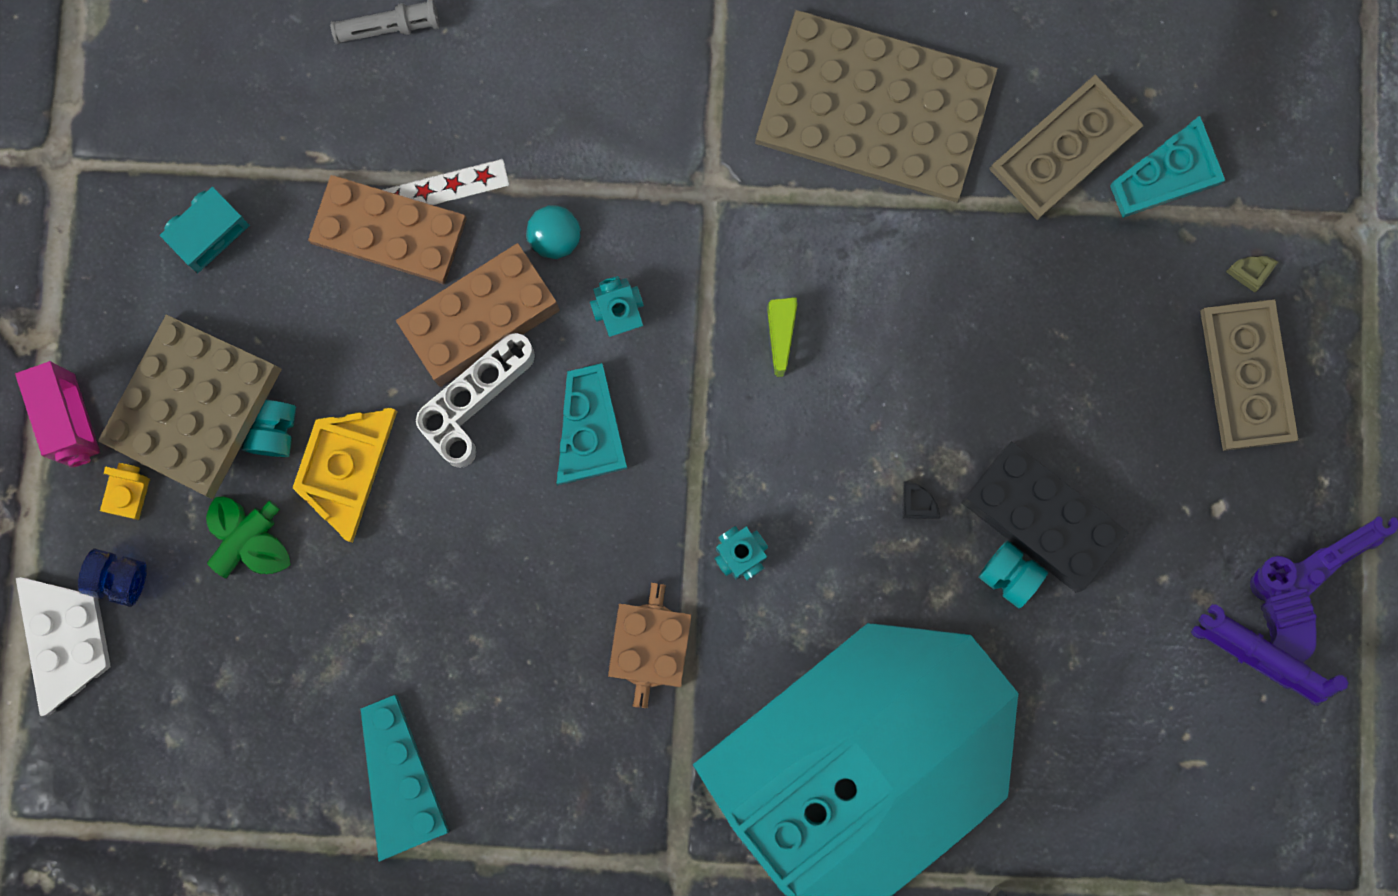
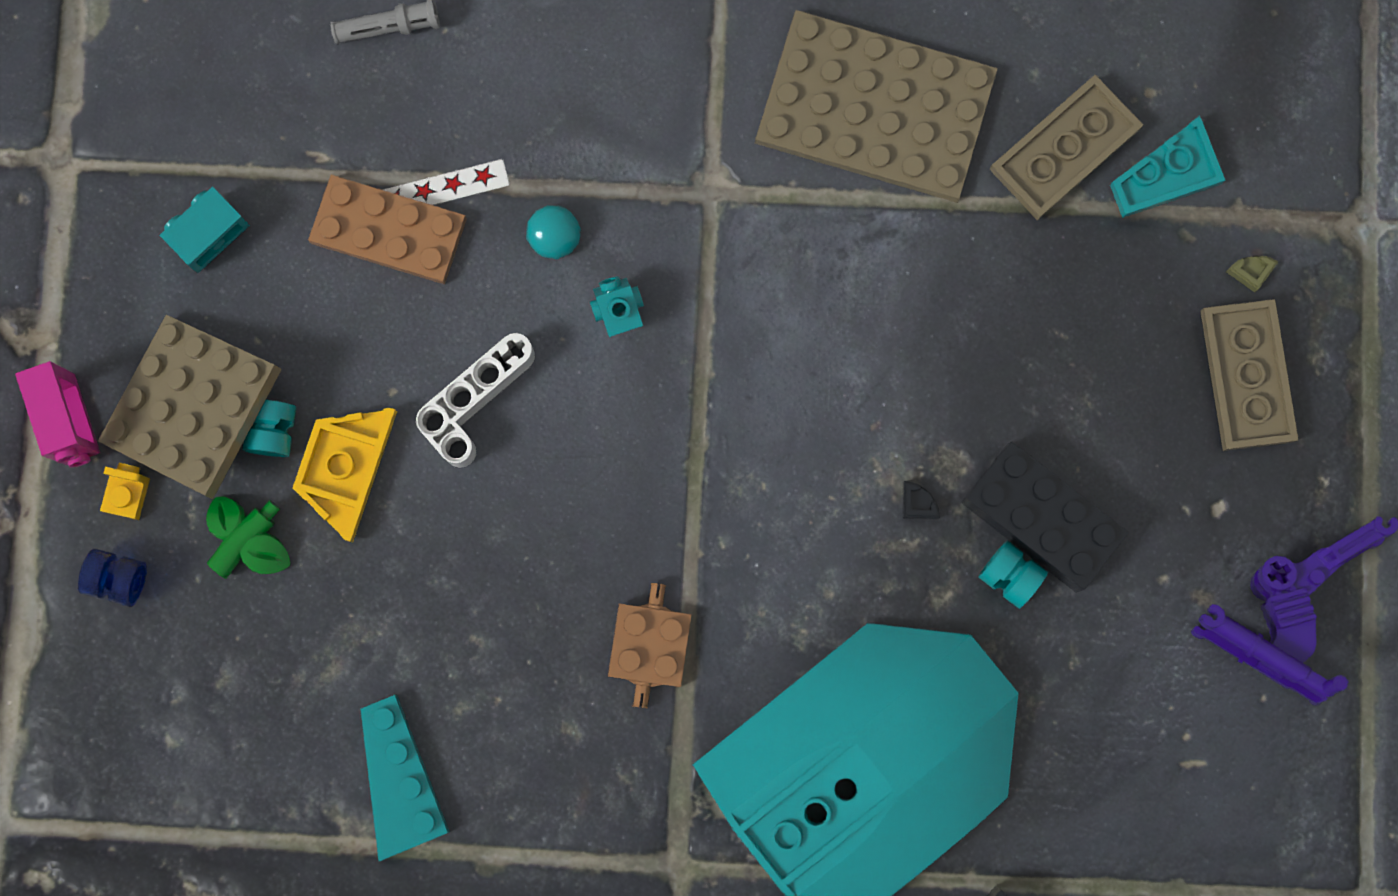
white wing [16,577,111,716] -> none
medium nougat brick [396,243,560,387] -> none
teal wing [556,363,628,486] -> none
teal brick [714,526,769,581] -> none
lime slope [767,298,798,377] -> none

